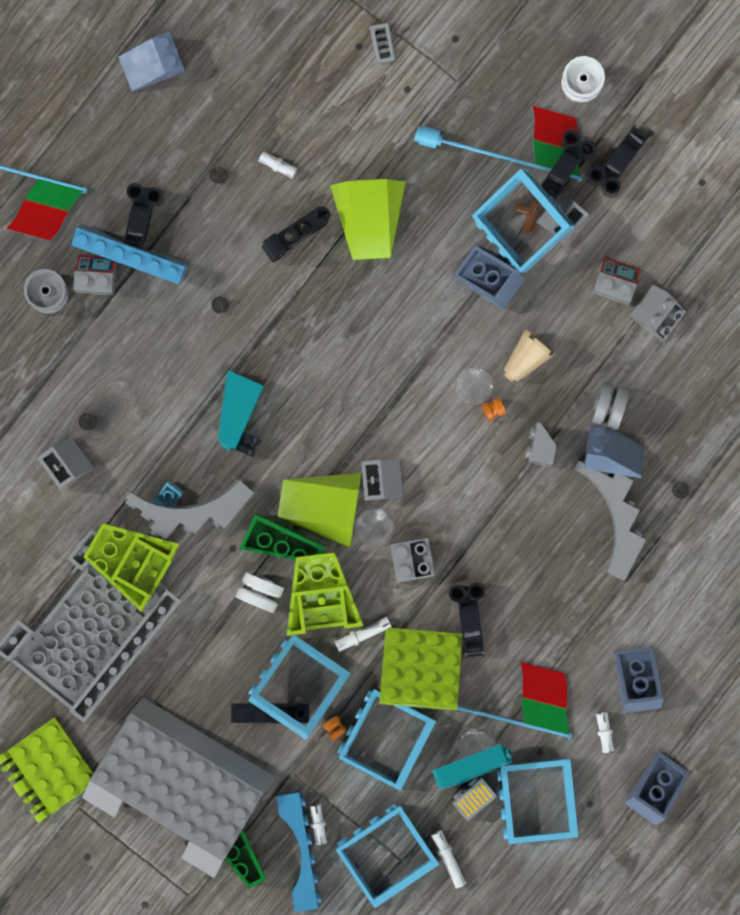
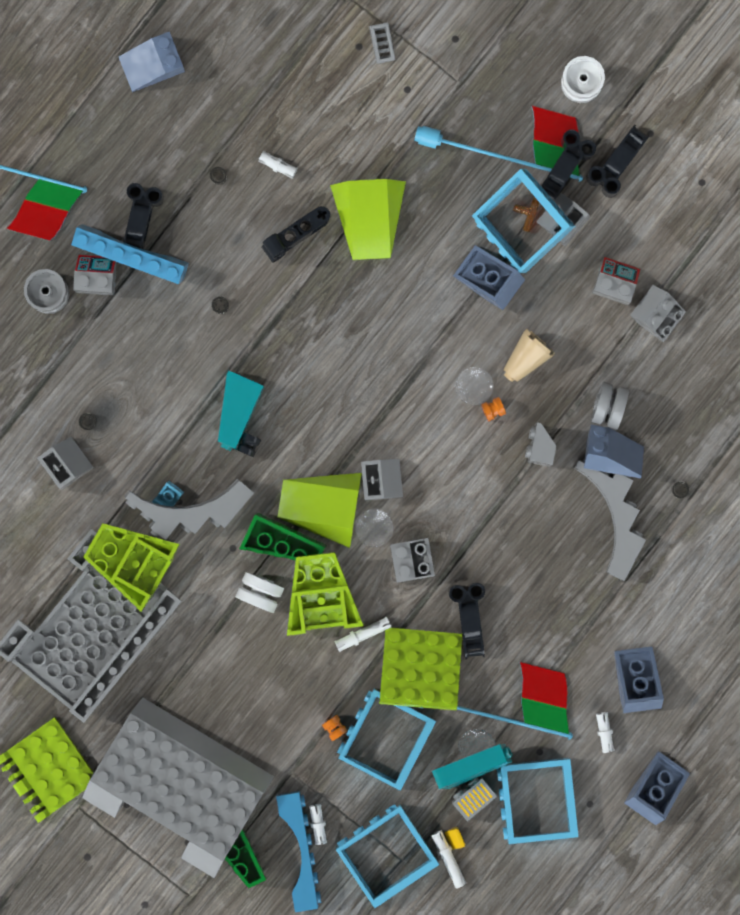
black slope [230,703,309,723] -> none
medium azure window [248,635,351,740] -> none
none -> yellow slope [445,826,465,850]

